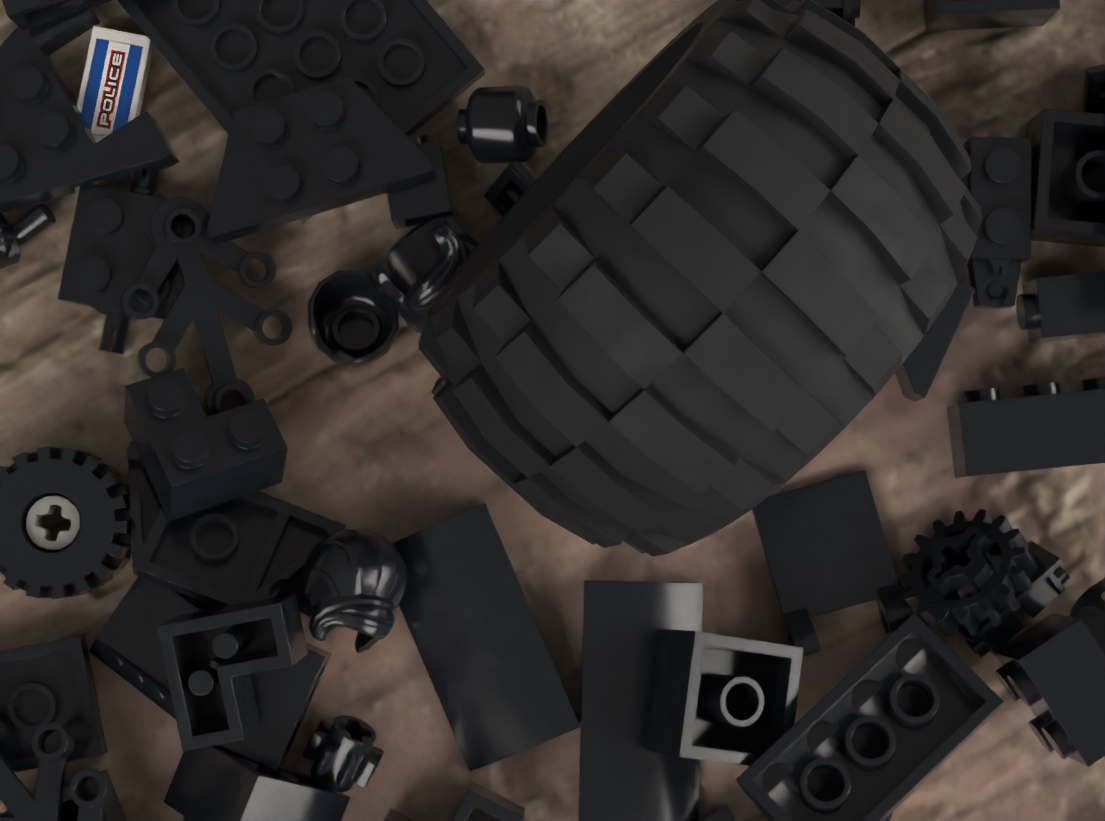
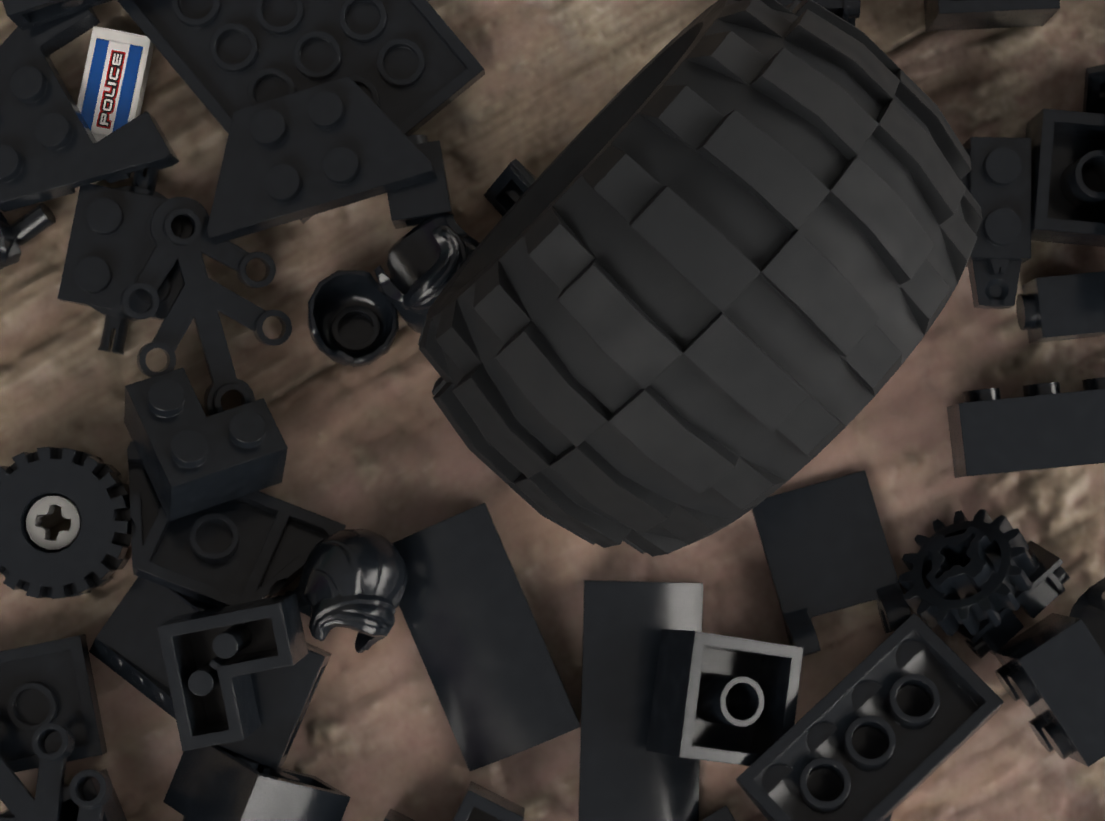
black gear [303,715,384,792] -> none
black head [456,86,548,164] -> none
black slope [895,281,976,402] -> none

